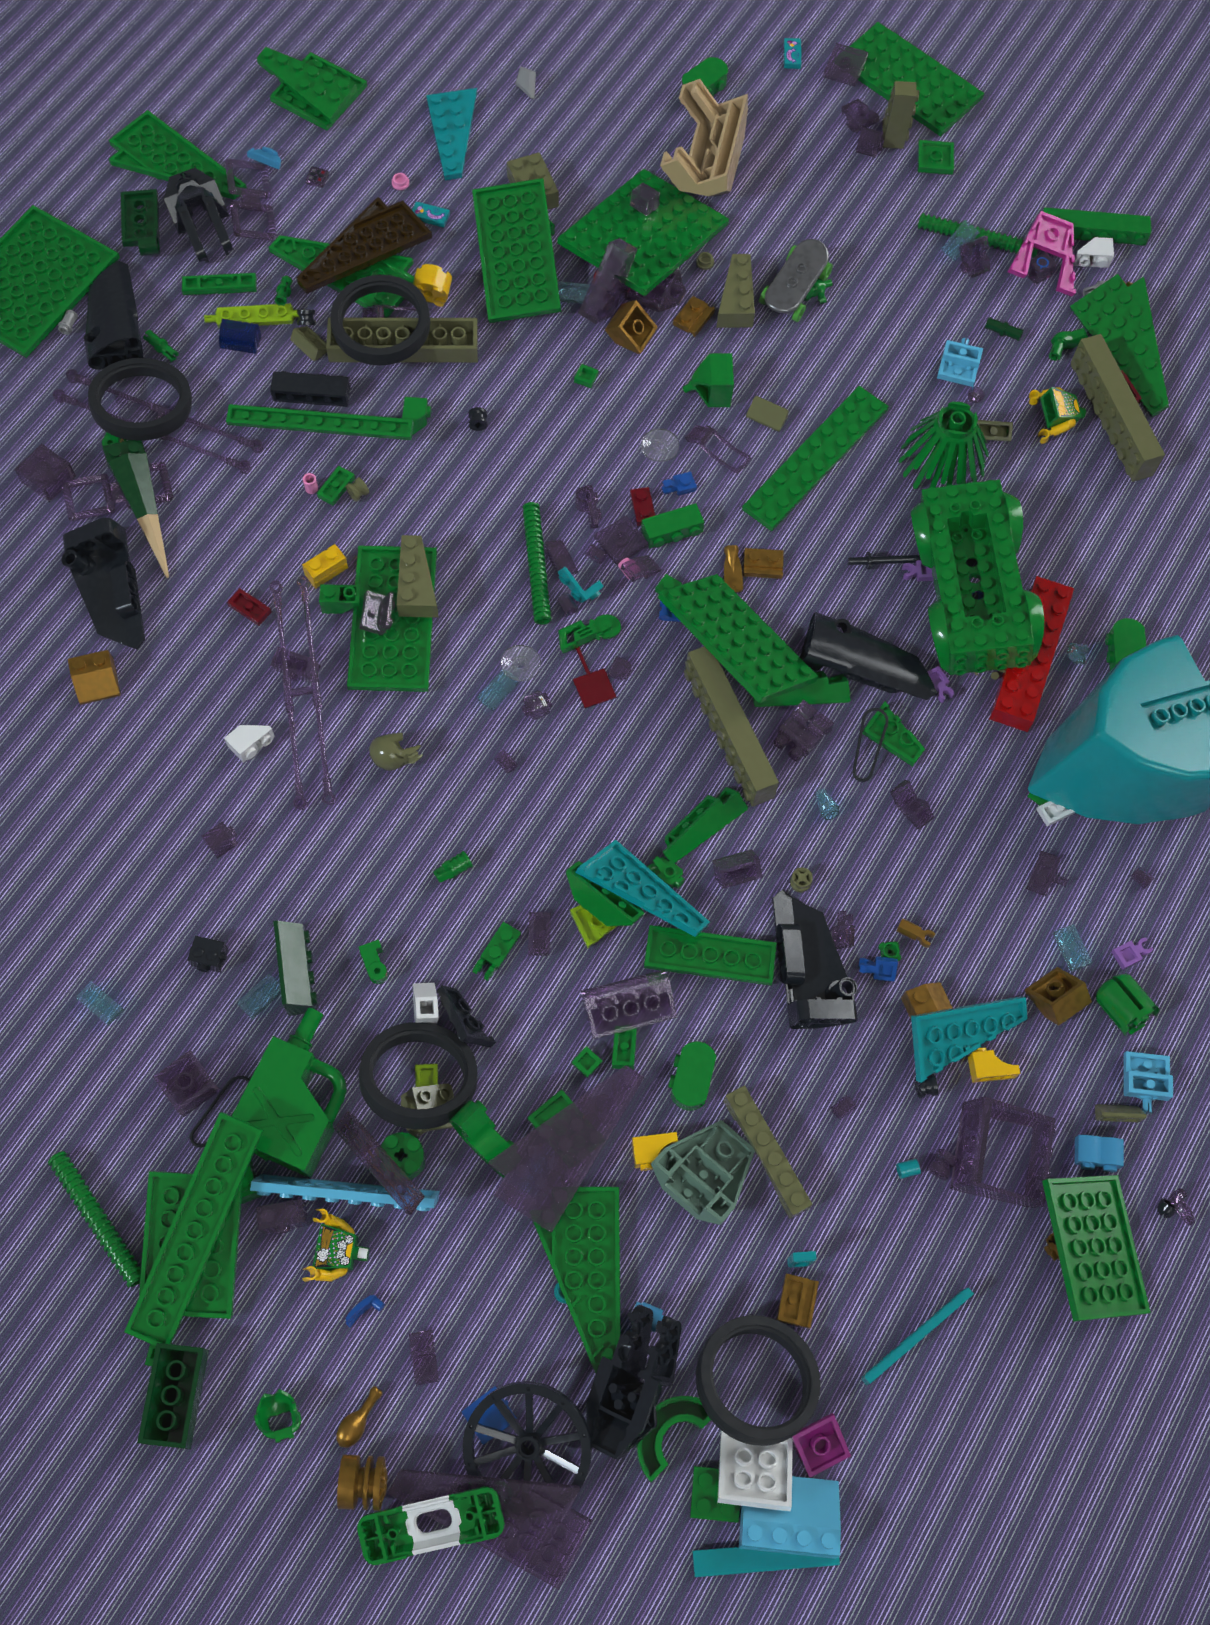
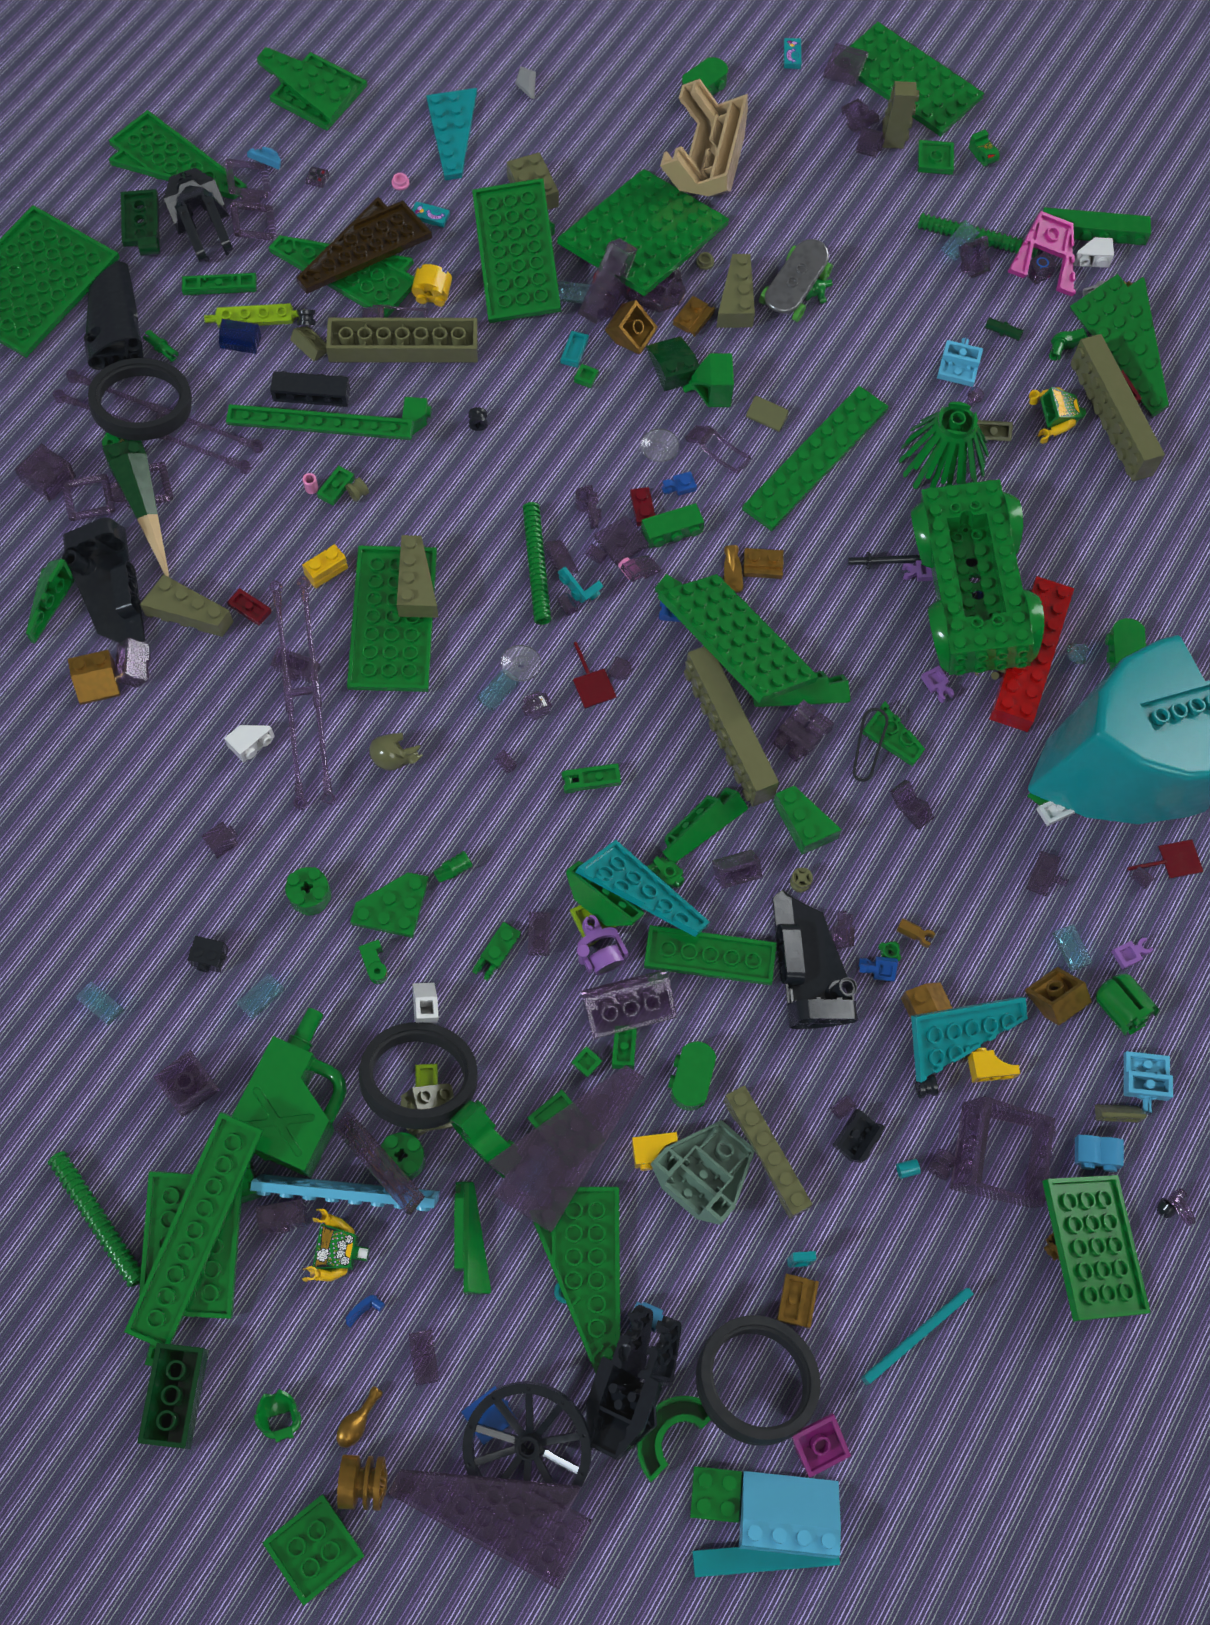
light grey pin [58,310,78,335] -> none
black piece [190,1076,250,1148] -> none
slope [273,920,318,1016] -> none
green pin [275,276,293,306] -> none
green slope [319,584,361,614] -> none
black tyre [331,275,430,365] -> none
green piece [357,1487,505,1565] -> none
bracket [359,590,395,635] -> none
black wing [437,985,496,1048] -> none
green piece [558,614,621,653] -> none
brick [630,183,660,216] -> none
white plate [717,1431,793,1511] -> none
black panel [800,612,937,700] -> none
clear light blue cone [815,789,840,820] -> none
none -> green wedge [26,559,75,644]
none -> clear purple brick [115,638,150,688]
none -> olive wedge [140,574,234,637]
none -> green plate [262,1494,365,1606]
none -> green brick [285,867,331,916]
none -> green plate [350,872,429,938]
none -> green wedge [454,1182,491,1295]
none -> teal tile [560,330,589,368]
none -> green plate [561,763,621,794]
none -> medium lavender piece [577,915,628,975]
none -> dark green slope [646,336,699,391]
none -> green wedge [773,786,842,855]
none -> black bracket [833,1109,885,1163]
none -> green leg [968,129,1000,166]
none -> dark red piece [1127,839,1204,879]

